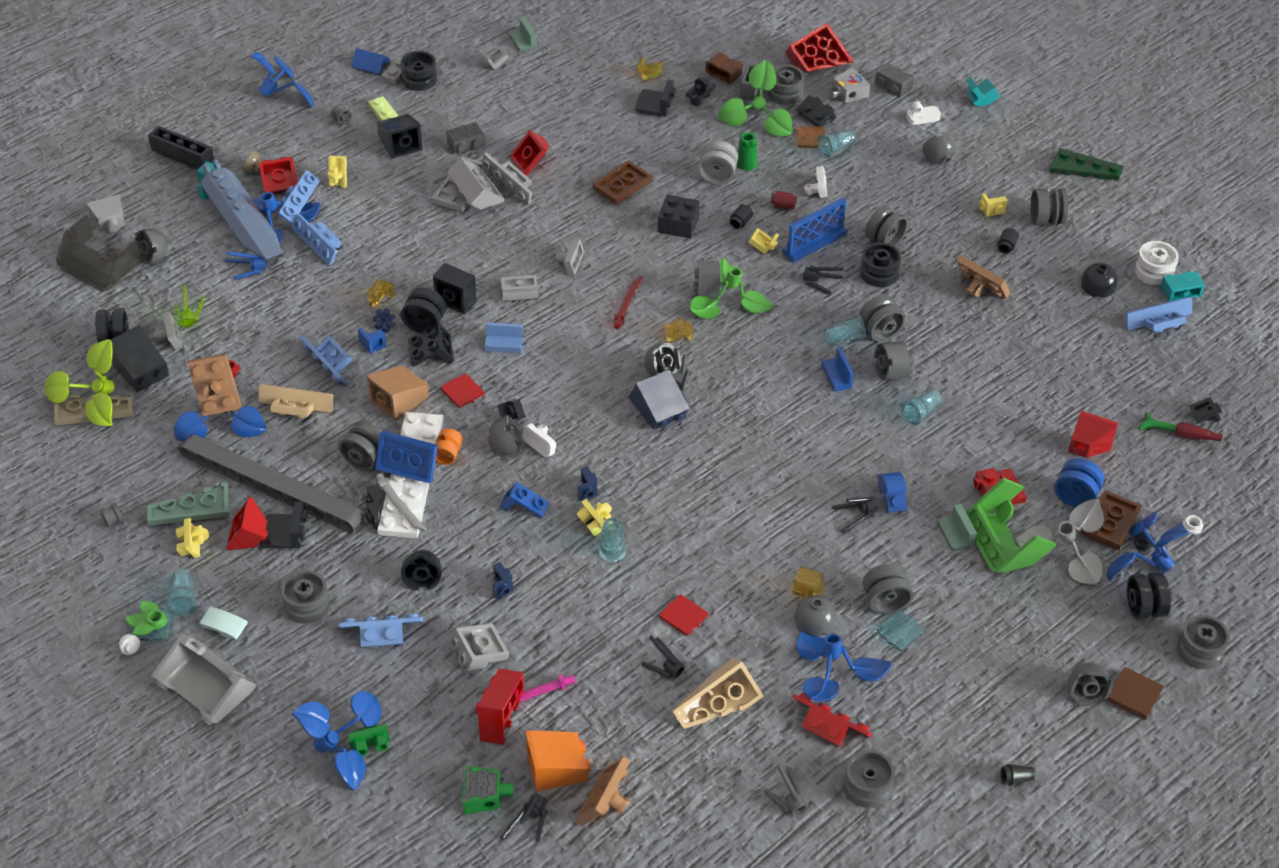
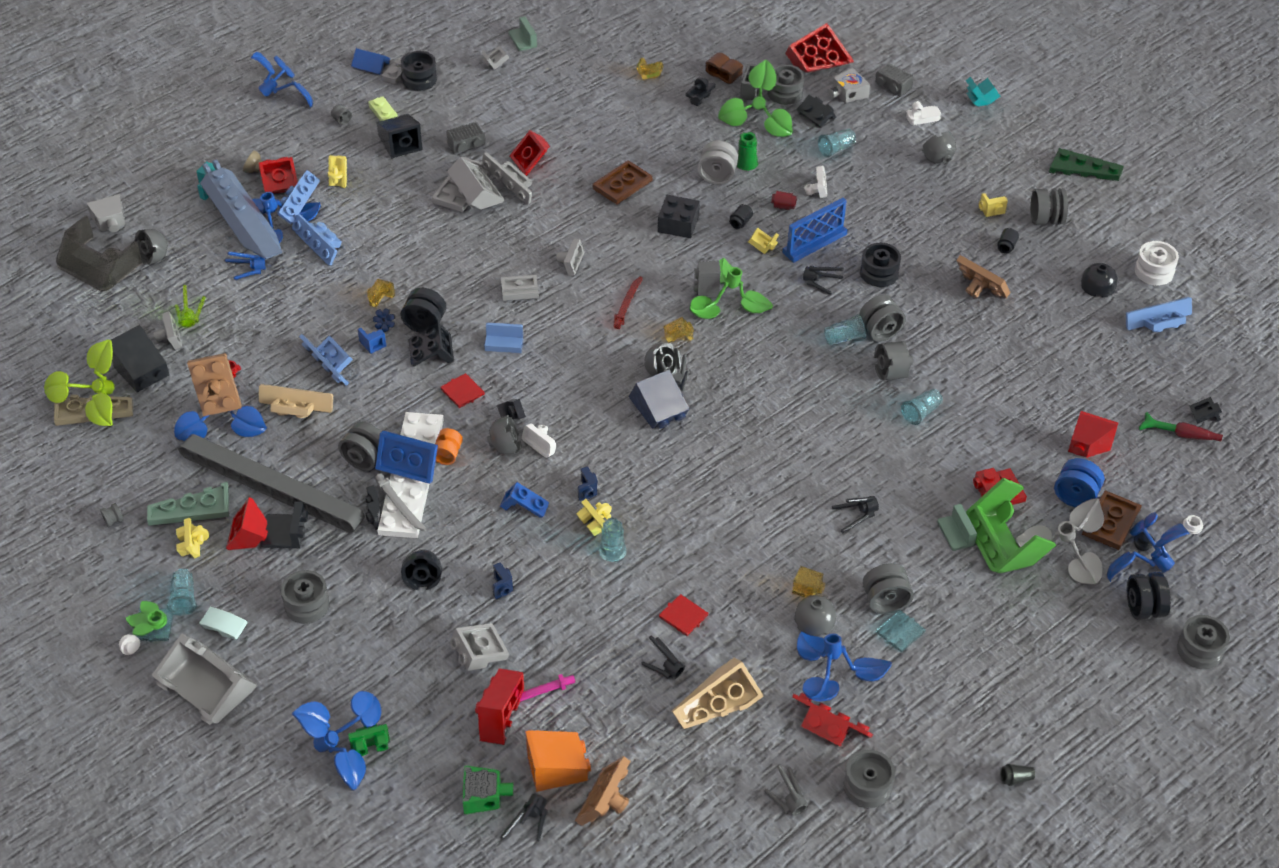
black wheel [95,308,129,343] -> none
black brick [148,126,215,169] -> none
medium blue bracket [339,614,424,647] -> none
medium nougat slope [367,366,429,421] -> none
black brick [433,263,477,314] -> none
black bracket [635,80,676,116] -> none
clear orange piece [797,126,826,149] -> none
blue panel [821,348,854,392] -> none
dark grey wheel [865,205,909,246] -> none
blue brick [877,471,908,513] -> none
dark grey cylinder [1068,663,1113,706] -> none
reddish brown tile [1106,667,1164,720] -> none
teal brick [1160,271,1205,301] -> none

